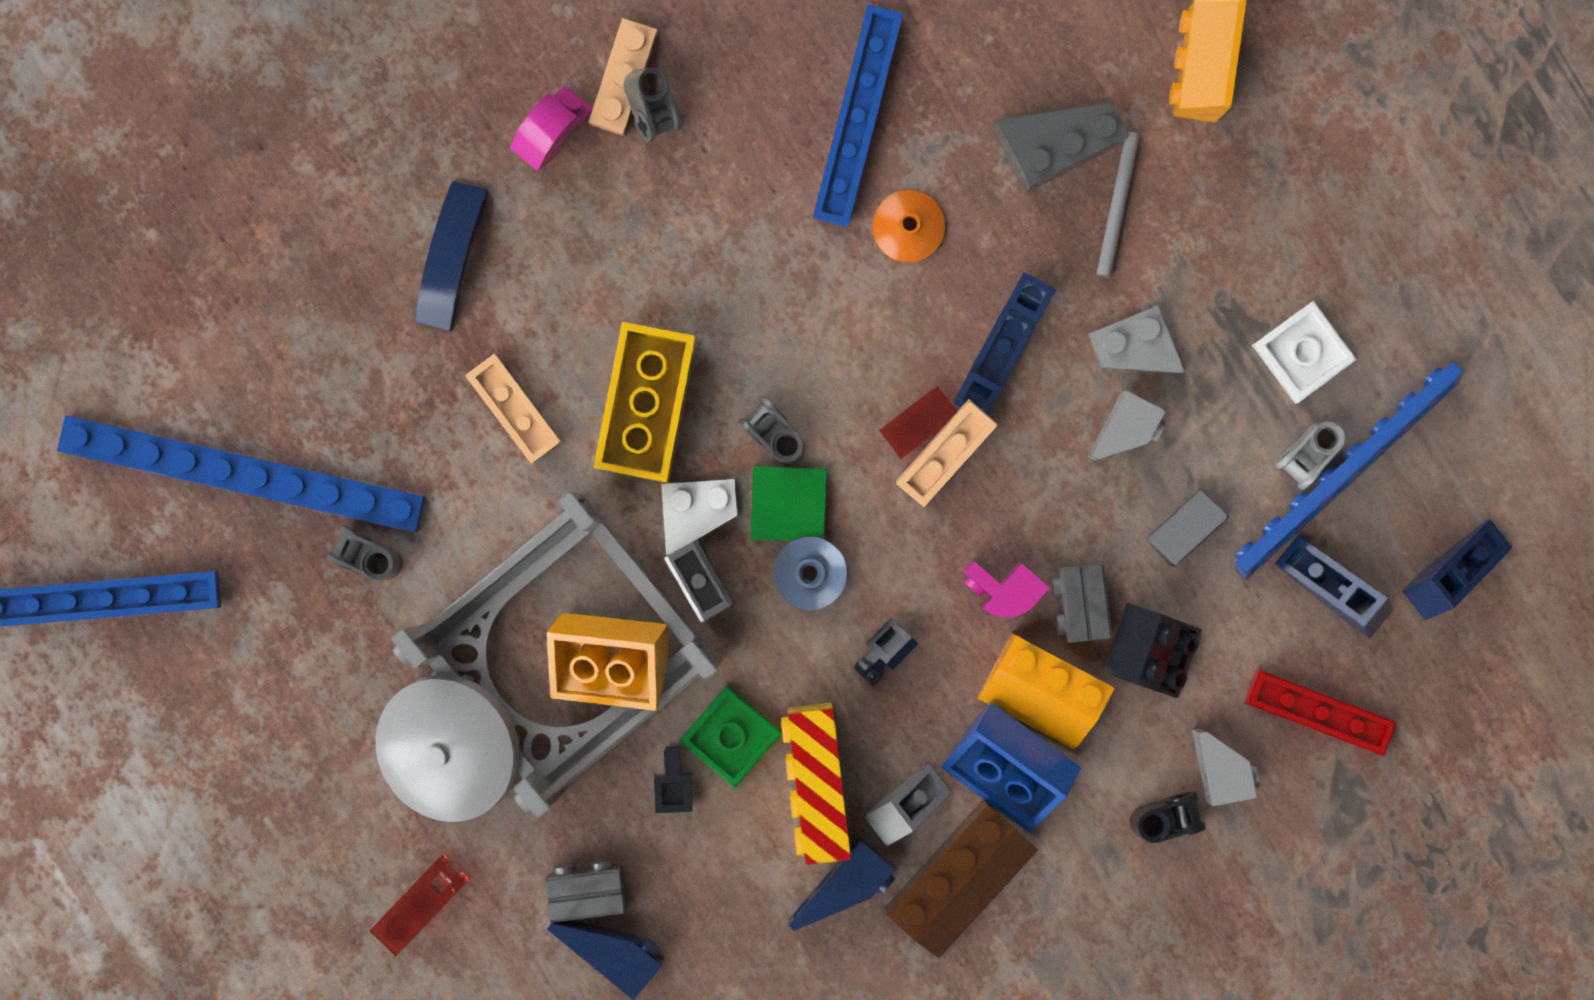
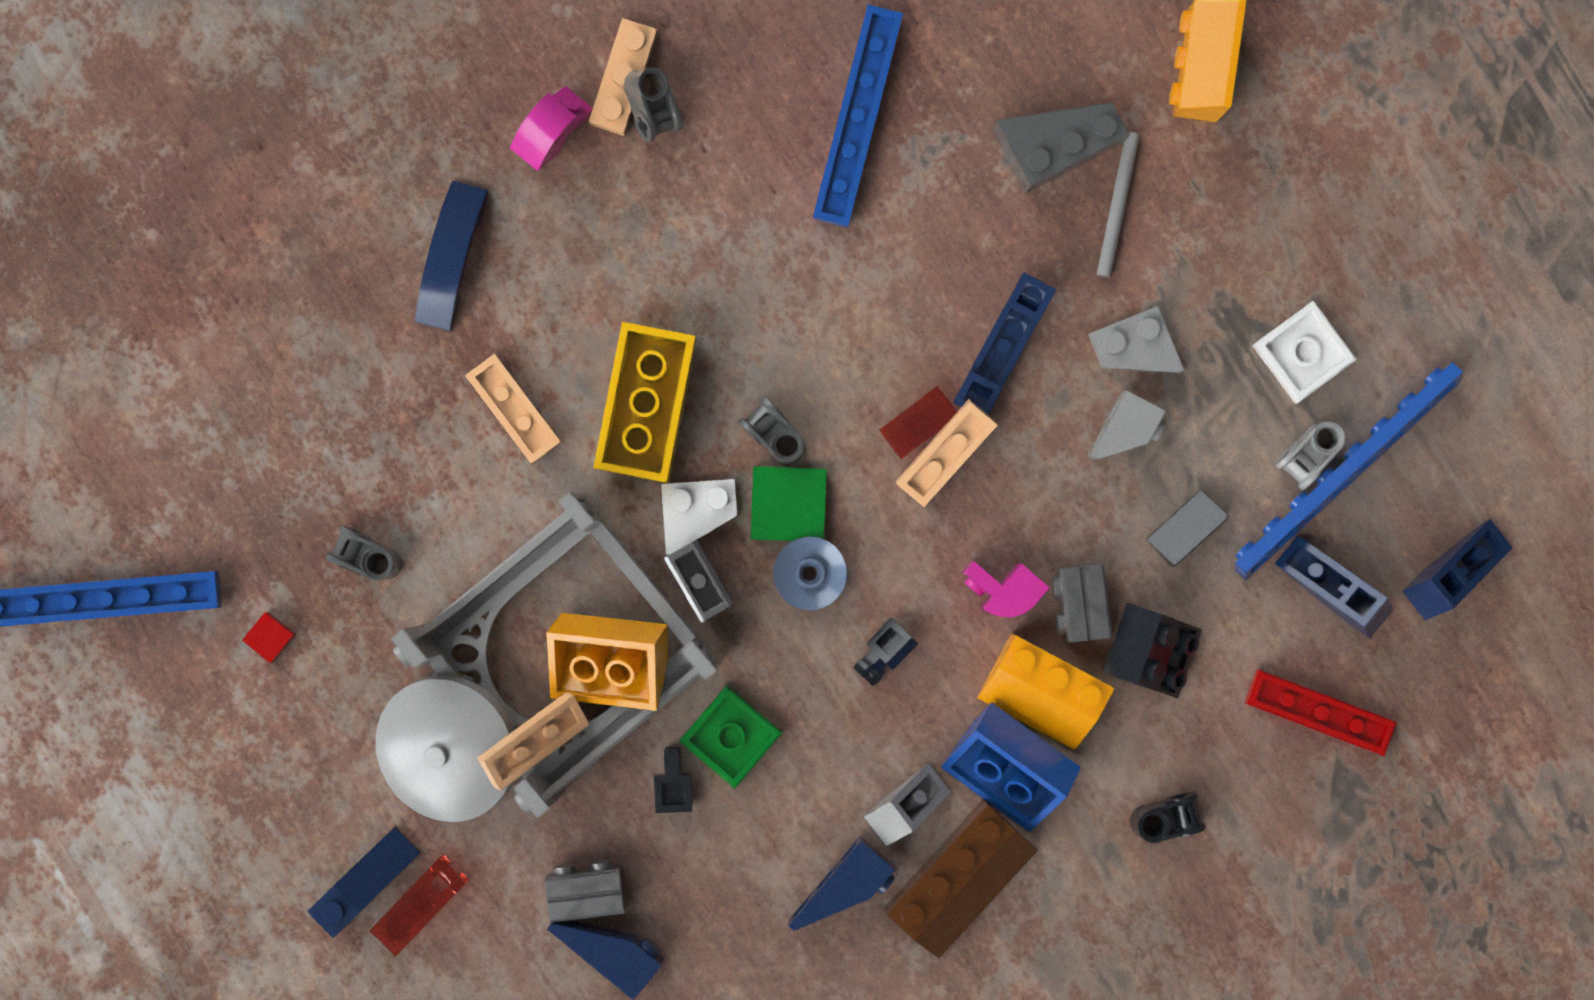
blue plate [57,415,426,532] -> none
brick [781,703,851,865] -> none
orange dish [872,190,945,263] -> none
light grey slope [1192,728,1260,806] -> none
none -> red tile [242,611,296,664]
none -> dark blue slope [307,826,421,938]
none -> light nougat plate [477,692,590,791]

